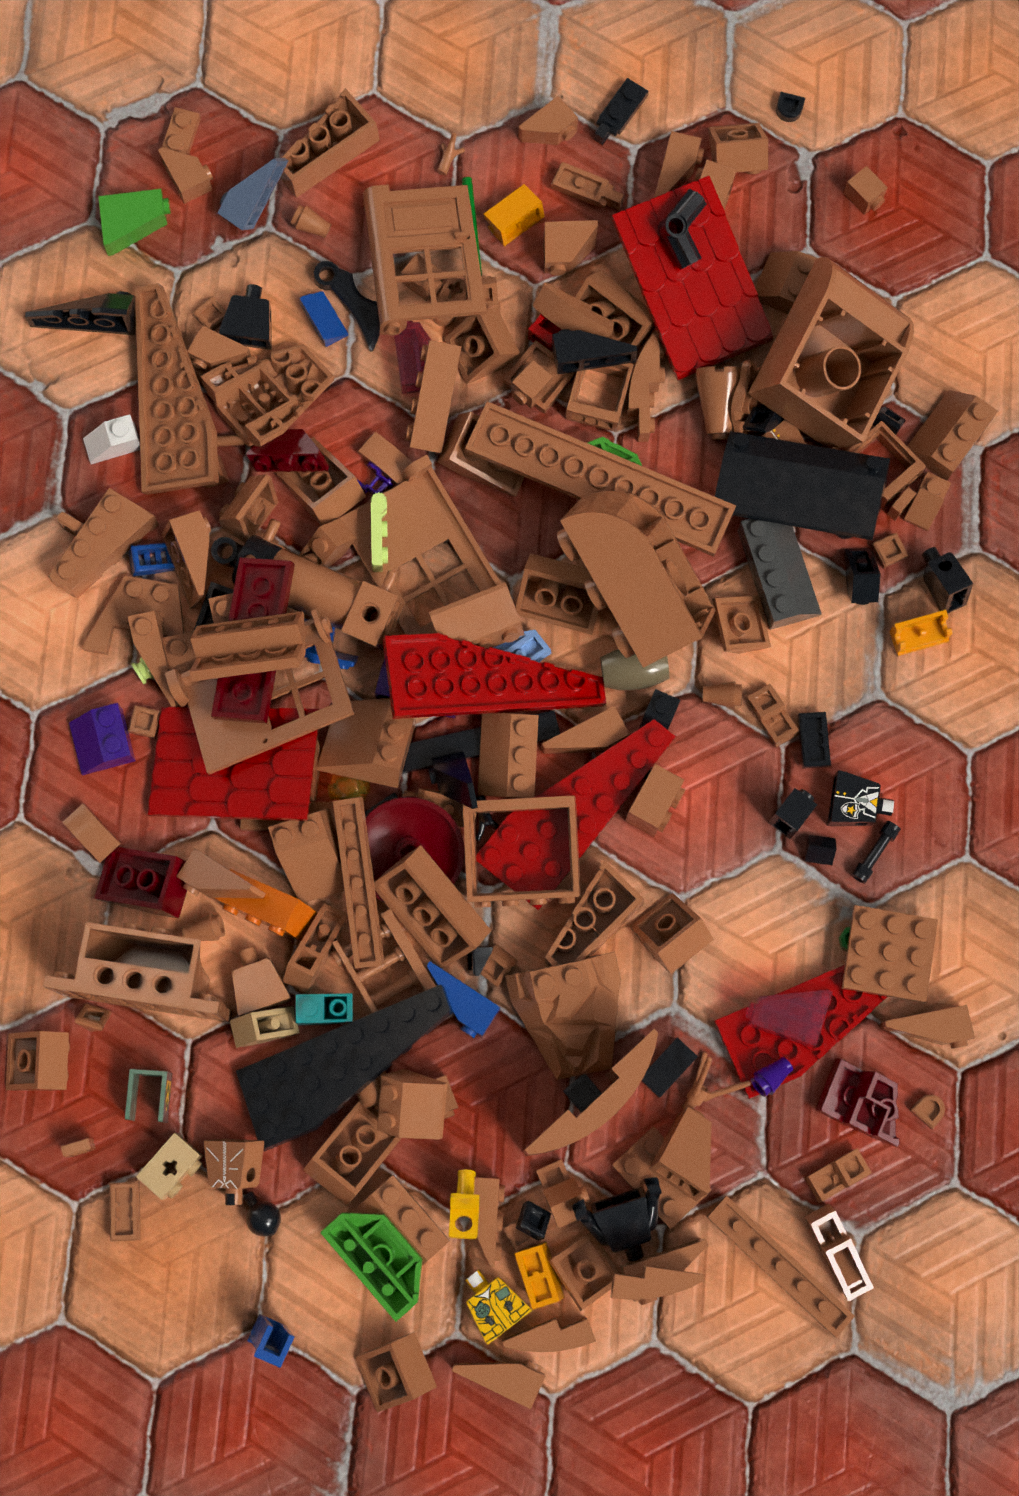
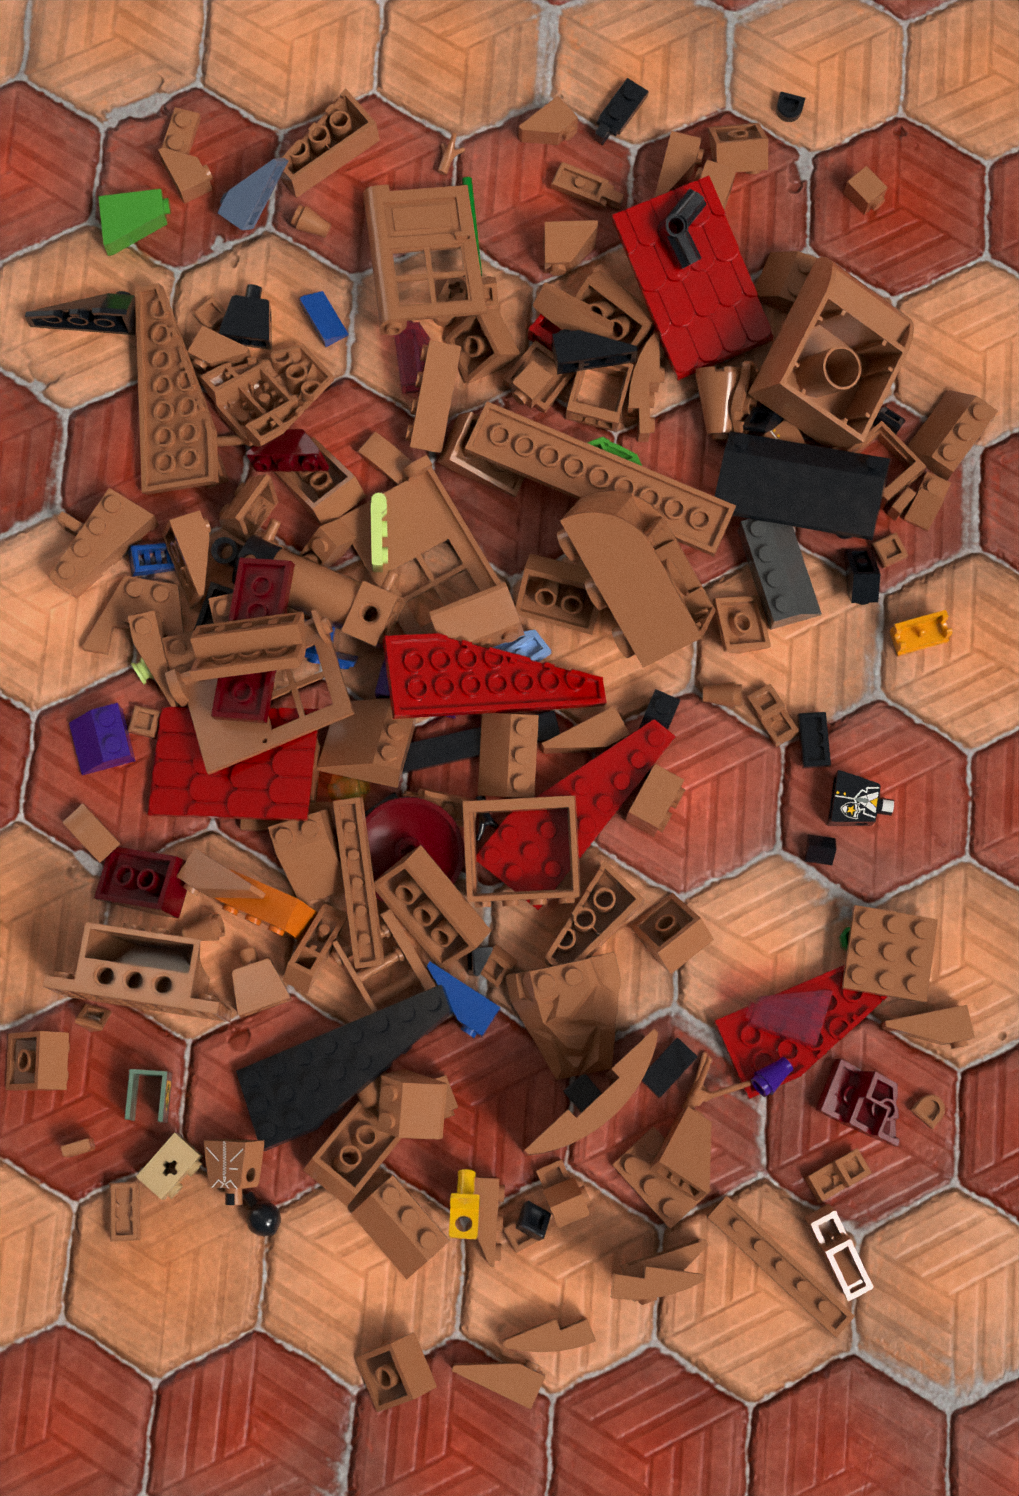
white slope [83,414,140,464] -> none
tan slope [230,1006,300,1048] -> none
blue window [247,1314,295,1368] -> none
teal slope [296,993,353,1026] -> none
black piece [314,261,380,352] -> none
bright green wedge [320,1213,423,1322] -> none
dark purple piece [357,462,393,495] -> none
nougat brick [401,253,443,301] -> none
black slope [428,751,478,809] -> none
yellow torso [465,1270,532,1345] -> none
light orange hinge [484,184,545,247] -> none
light orange hinge [514,1242,565,1310] -> none
nougat slope [549,1233,620,1311] -> none
black torso [572,1177,662,1261] -> none
dark tan piece [600,649,670,691] -> none
black brick [768,788,818,839] -> none
black bar [851,821,901,884] -> none
black torso [922,547,973,613] -> none

